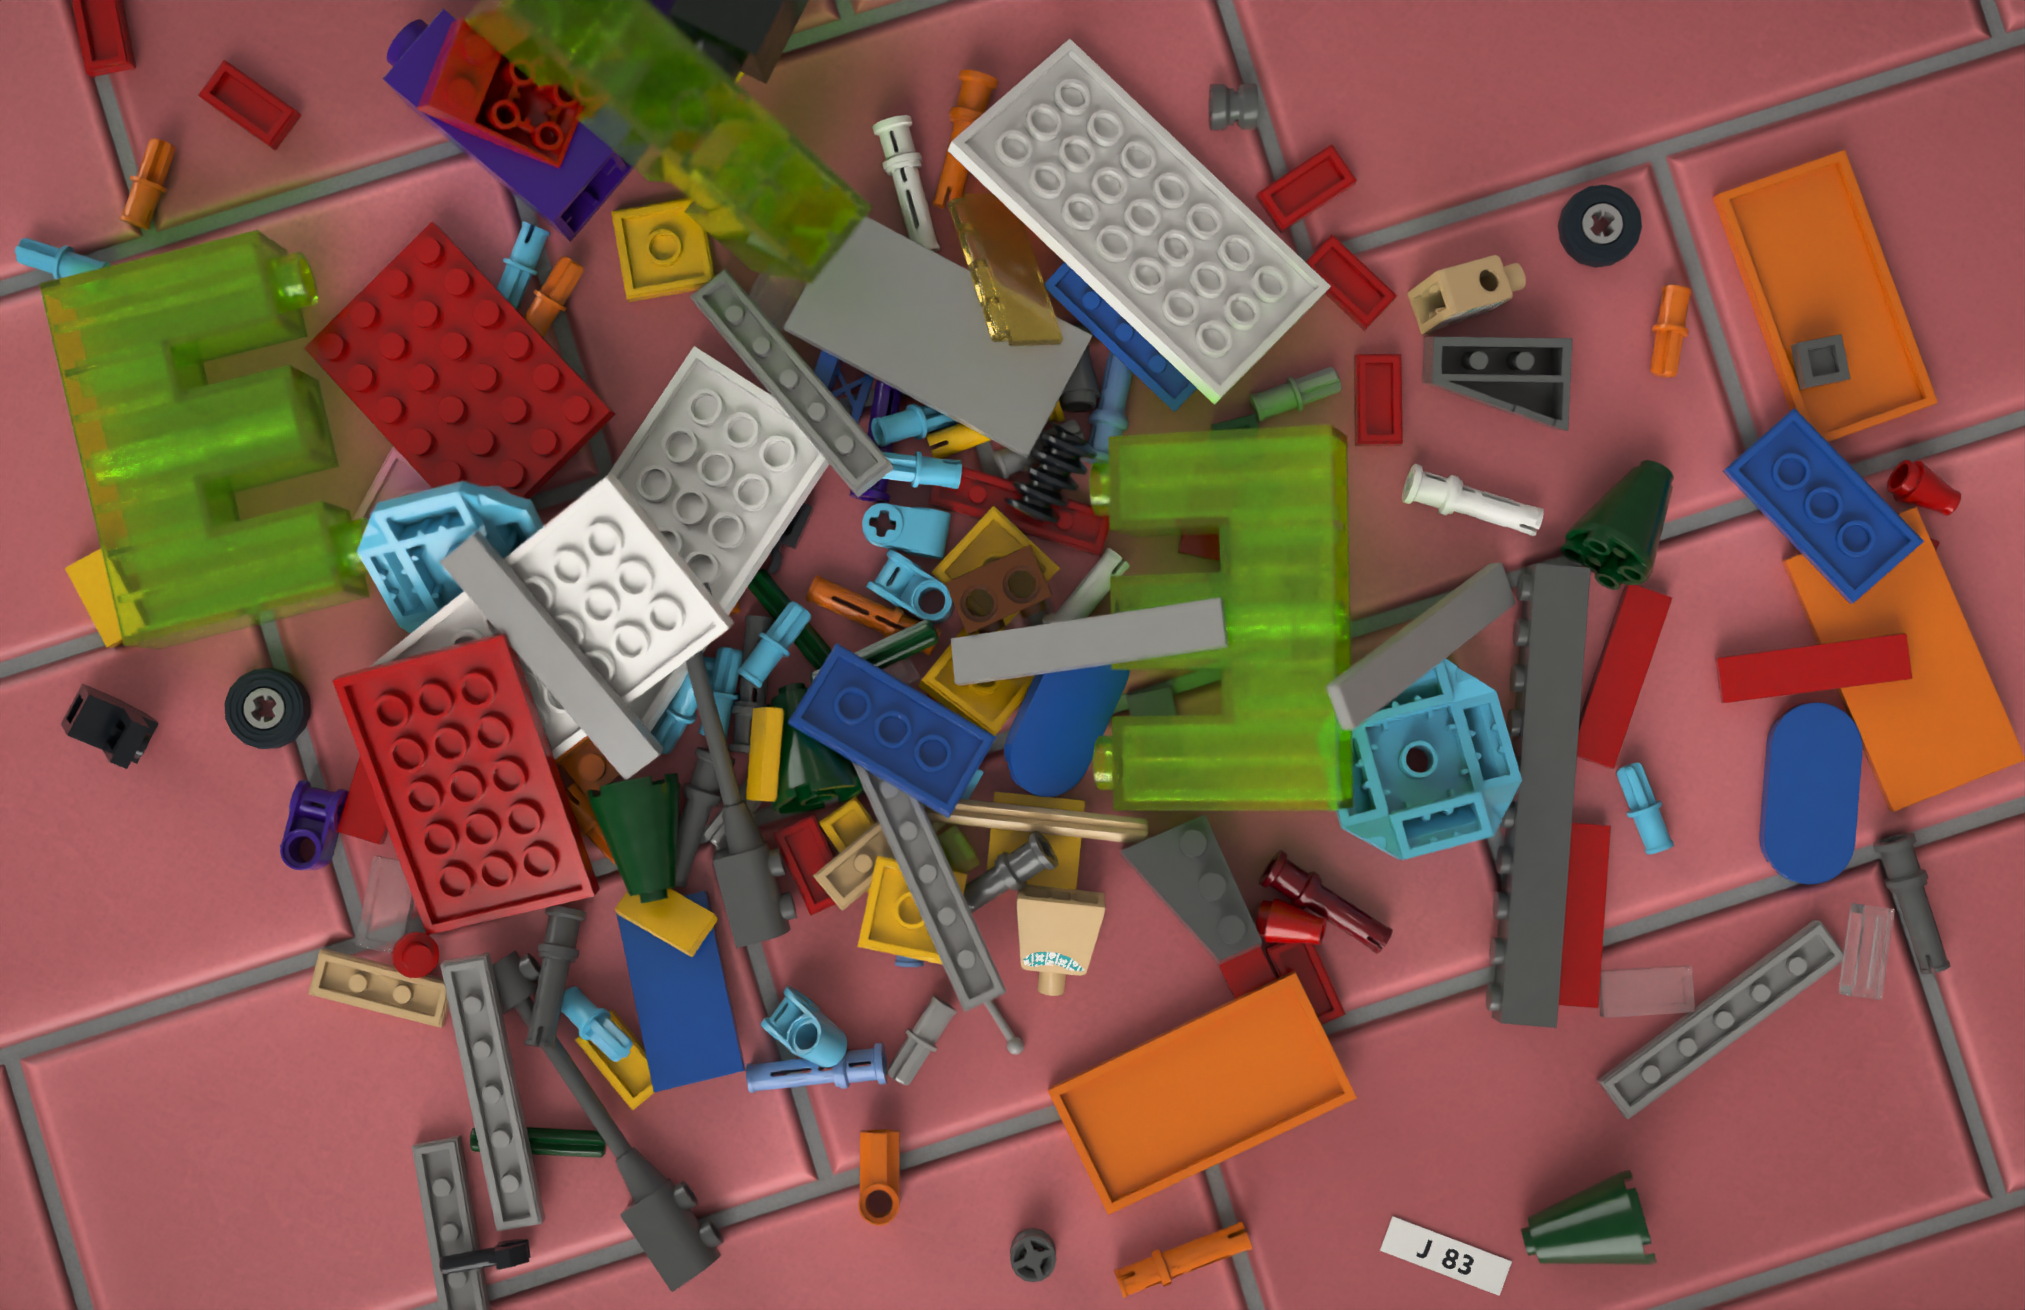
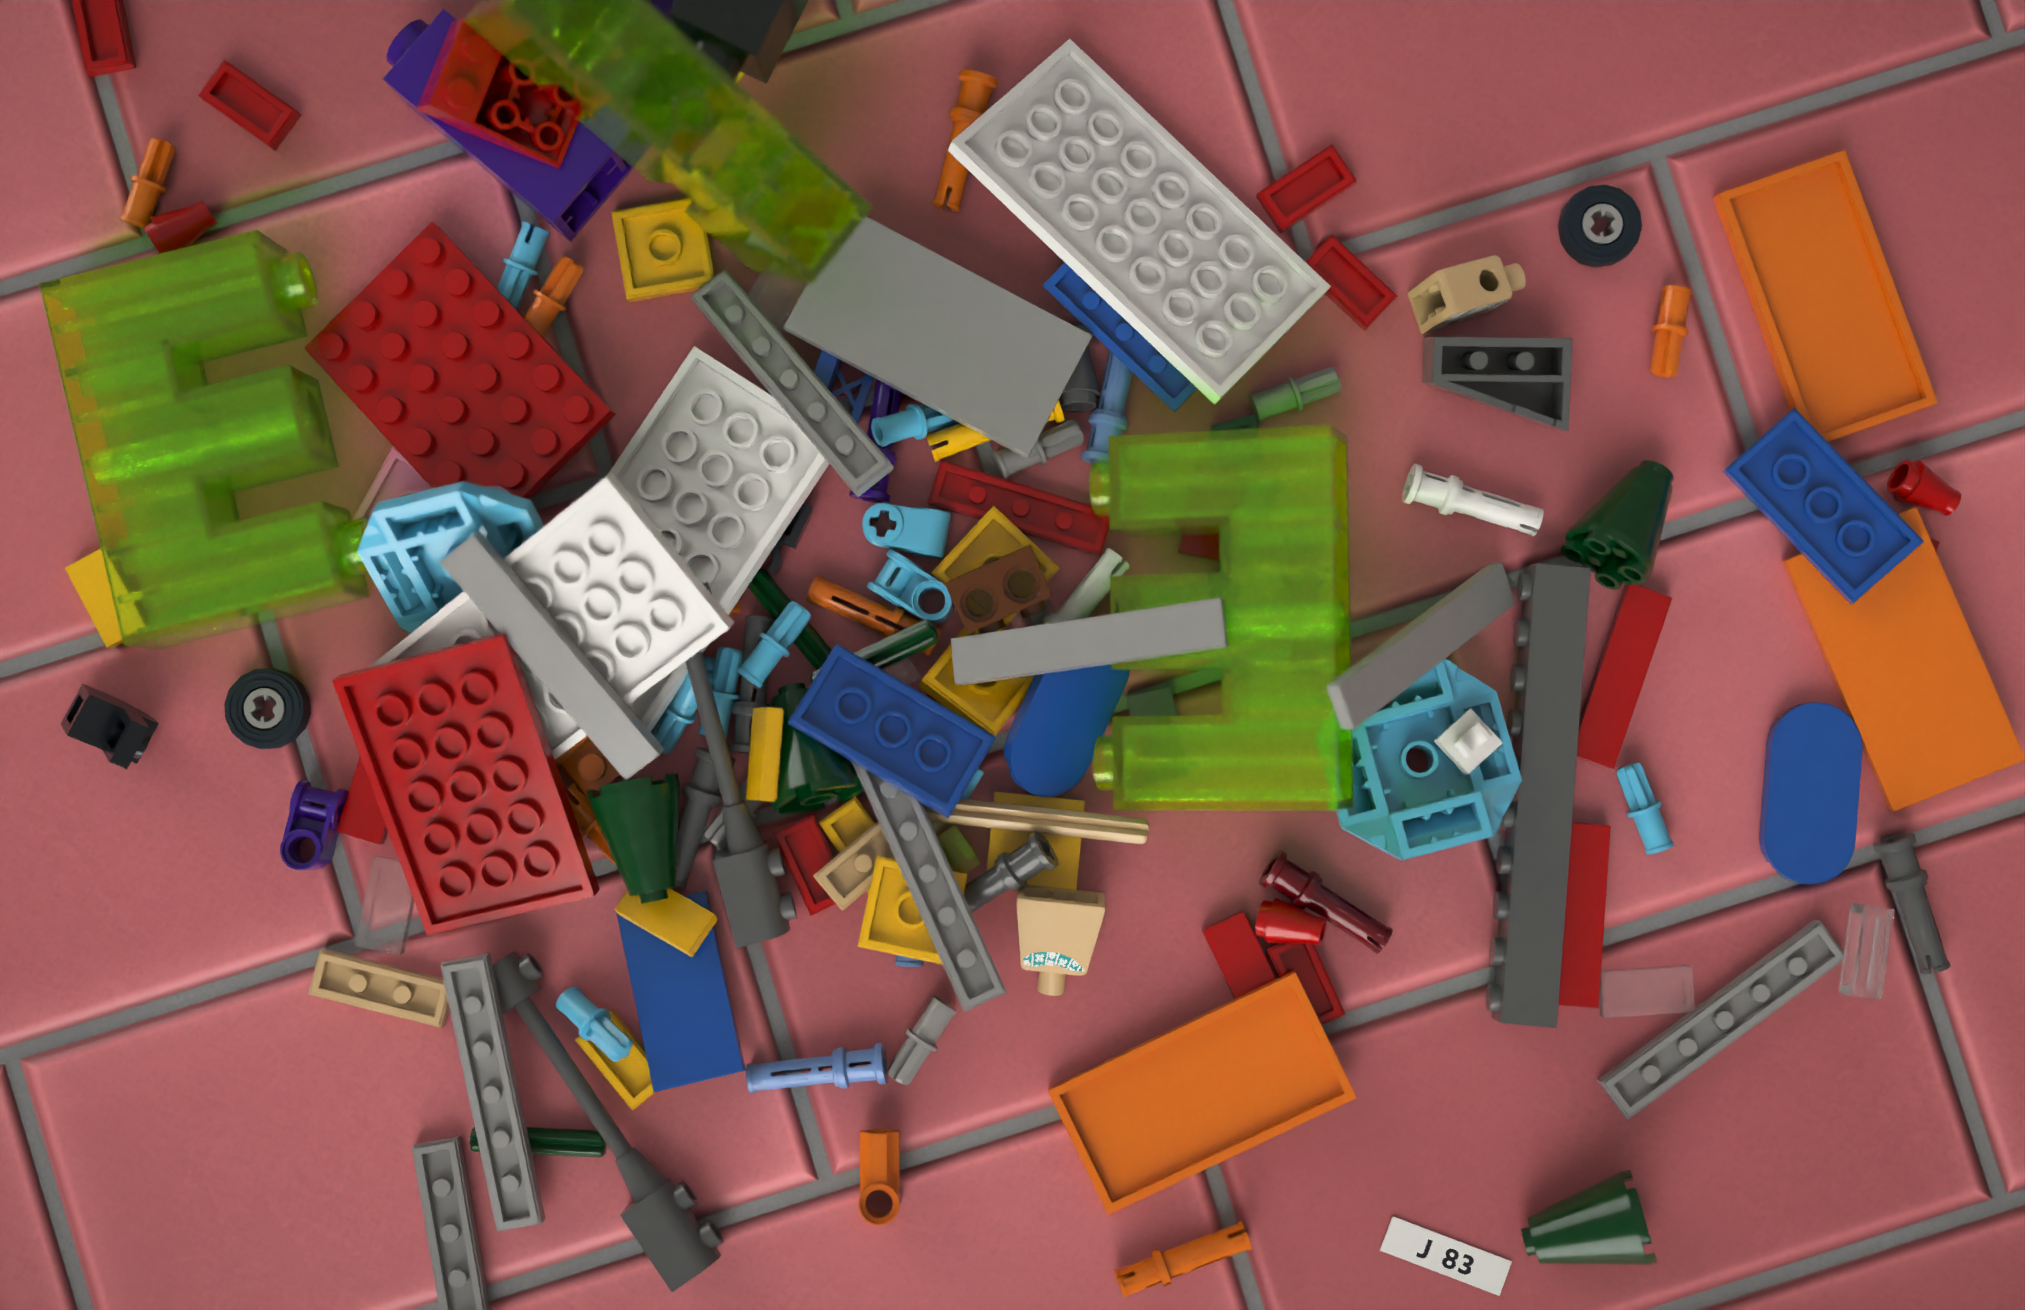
medium azure axle [15,238,112,290] -> none
red plate [392,932,439,978] -> none
black bar [439,1239,531,1275] -> none
dark grey pin [525,906,587,1049] -> none
medium azure piece [760,986,847,1067] -> none
white pin [872,115,941,253] -> none
medium azure axle [882,451,962,489] -> none
clear yellow windscreen [948,193,1063,346] -> none
light grey hinge [984,1000,1024,1055] -> none
black piece [1004,420,1097,523] -> none
dark grey wheel [1010,1228,1056,1282] -> none
dark grey wedge [1120,814,1262,965] -> none
dark grey wheel [1208,83,1258,130] -> none
red tile [1354,354,1403,446] -> none
red tile [1715,633,1913,703] -> none
dark grey plate [1791,334,1851,390] -> none
none -> red cone [143,200,217,259]
none -> white tile [1434,708,1502,775]

